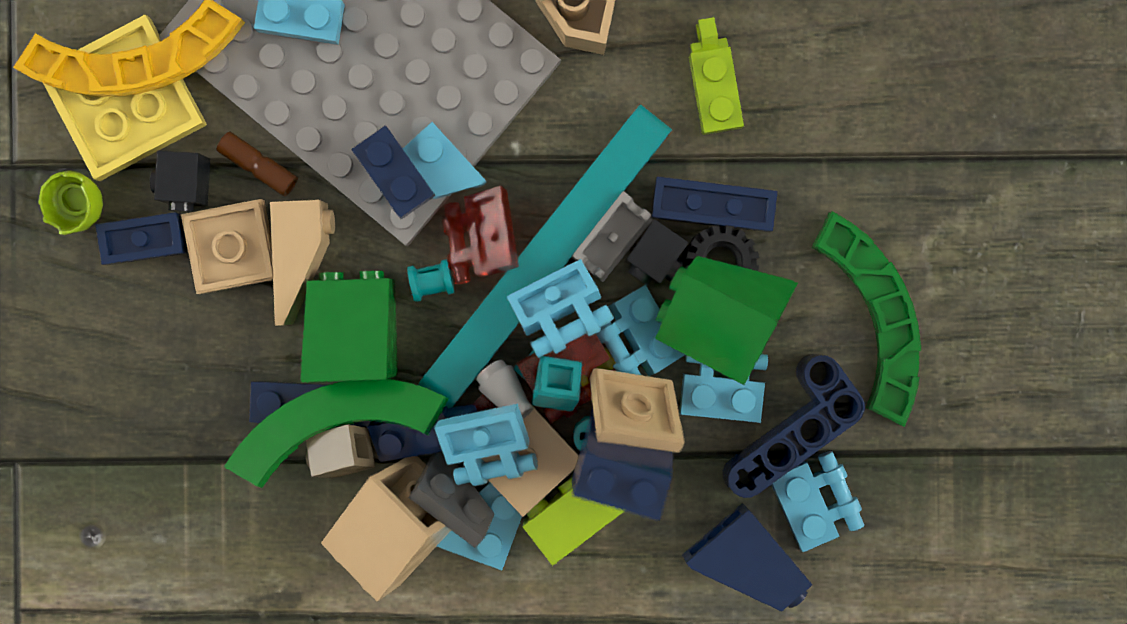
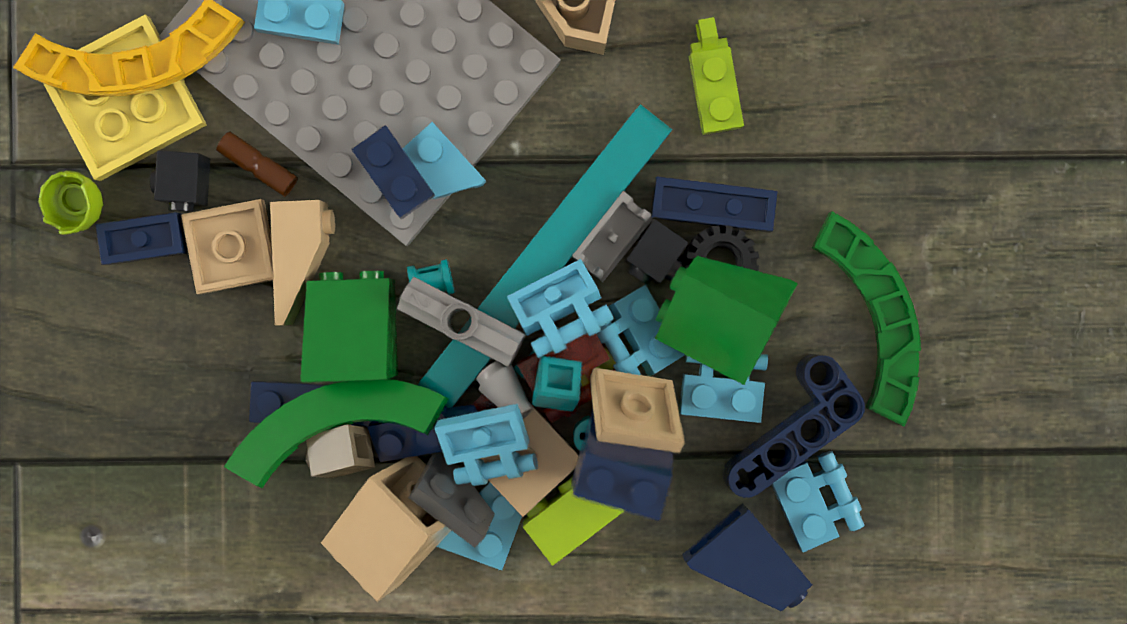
clear red plate [442,186,519,284] -> none
none -> light grey piece [397,277,526,367]

